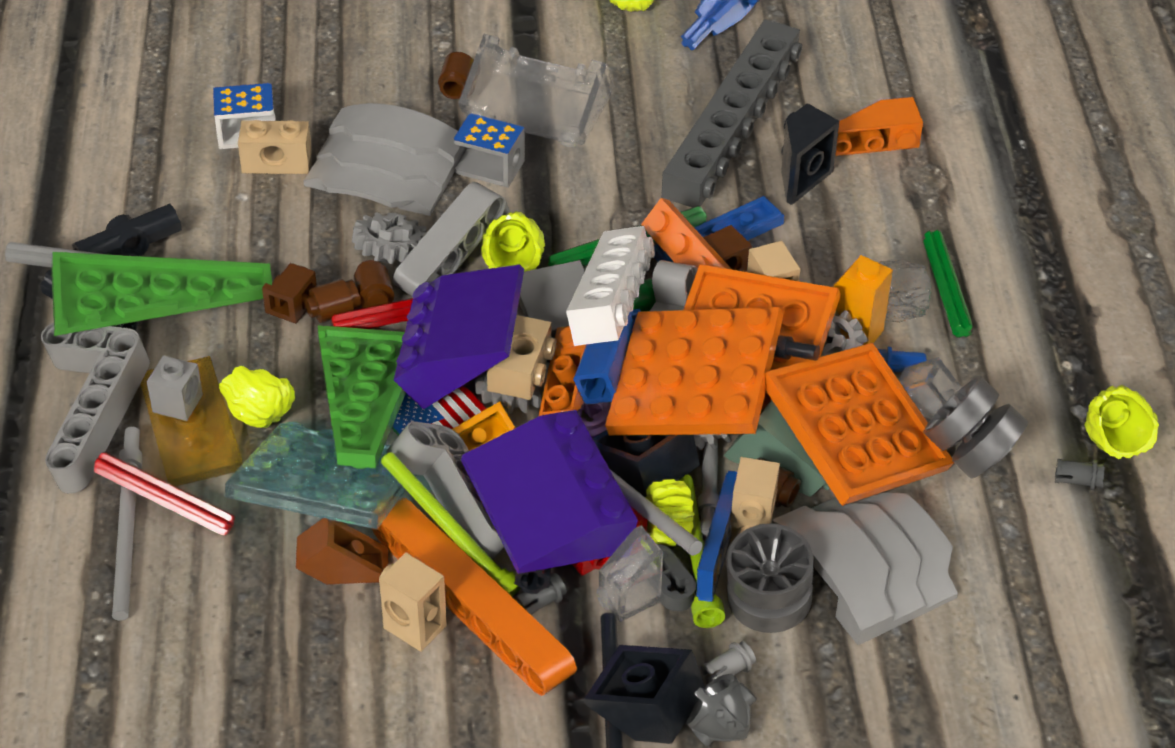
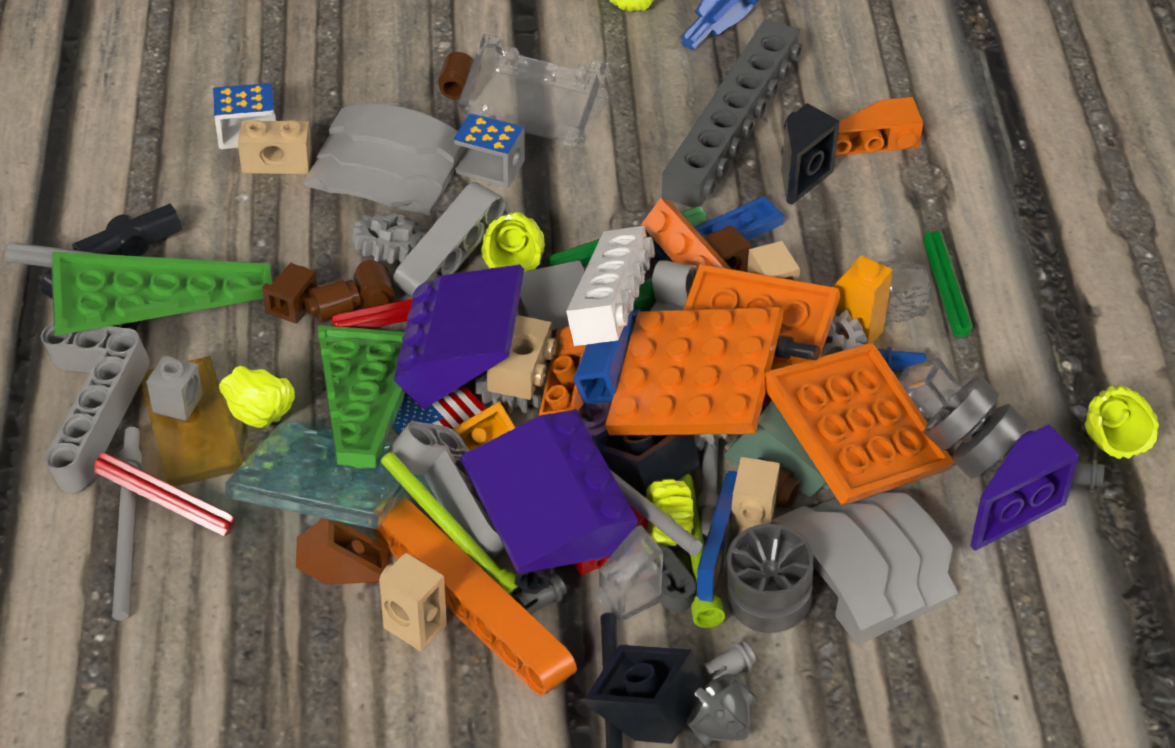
none -> dark purple slope [970,424,1079,551]

